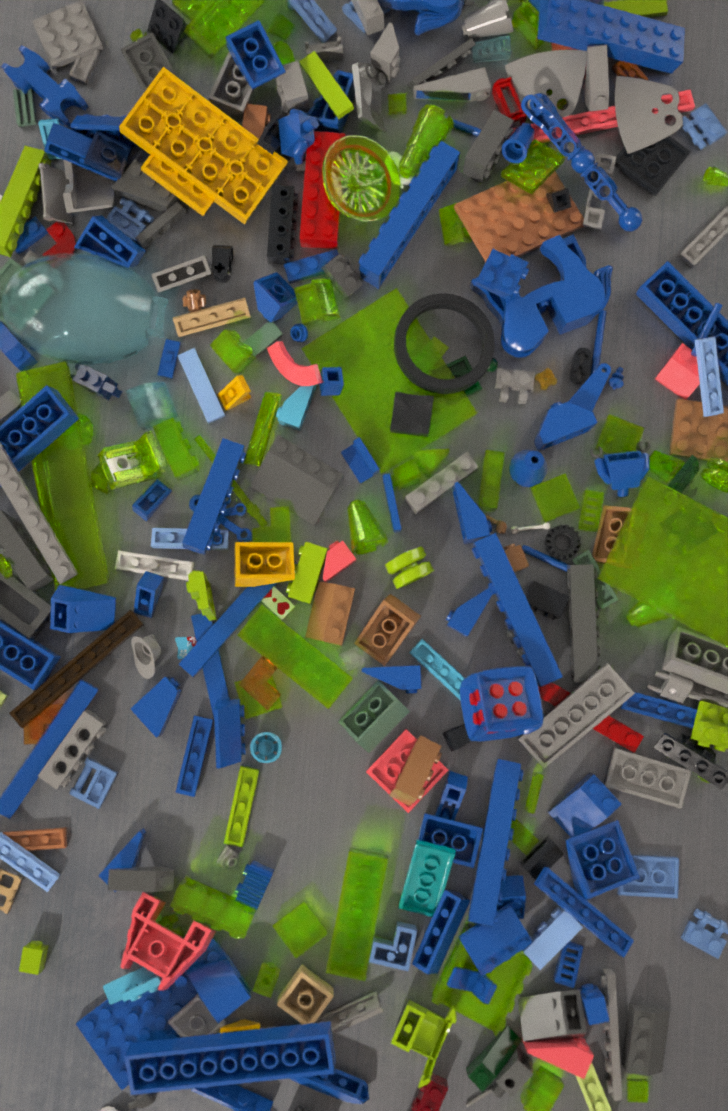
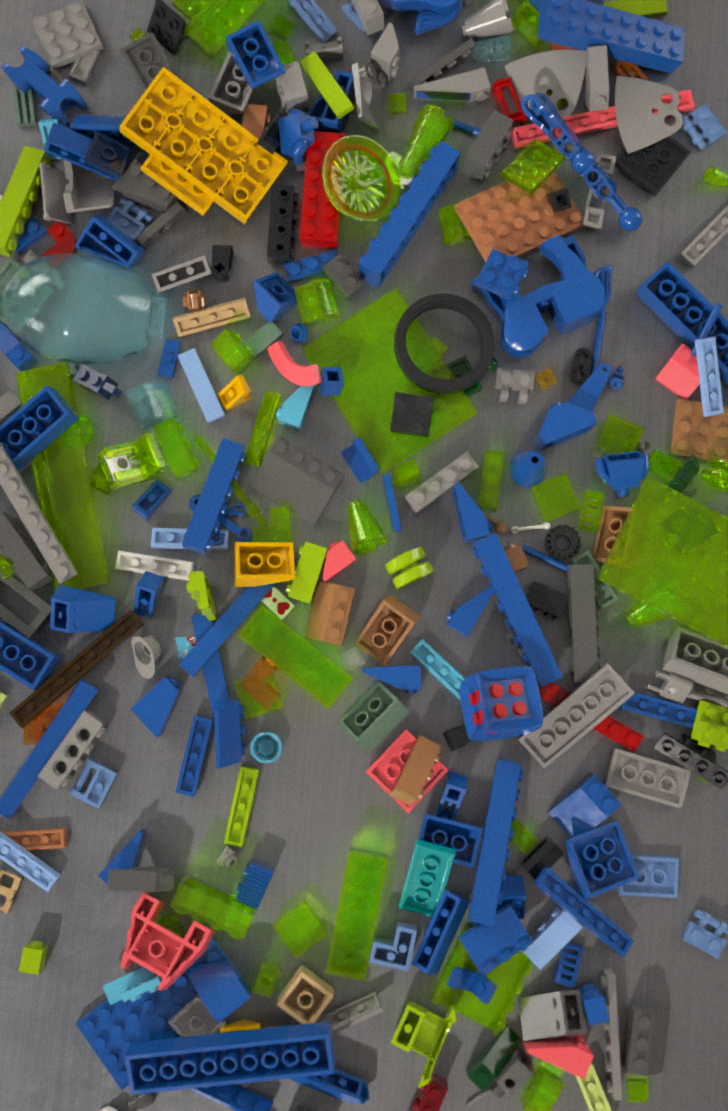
clear neon green slope [409,448,450,479] -> none
blue plant [502,123,535,163] -> none
clear neon green tile [525,772,544,814] -> none

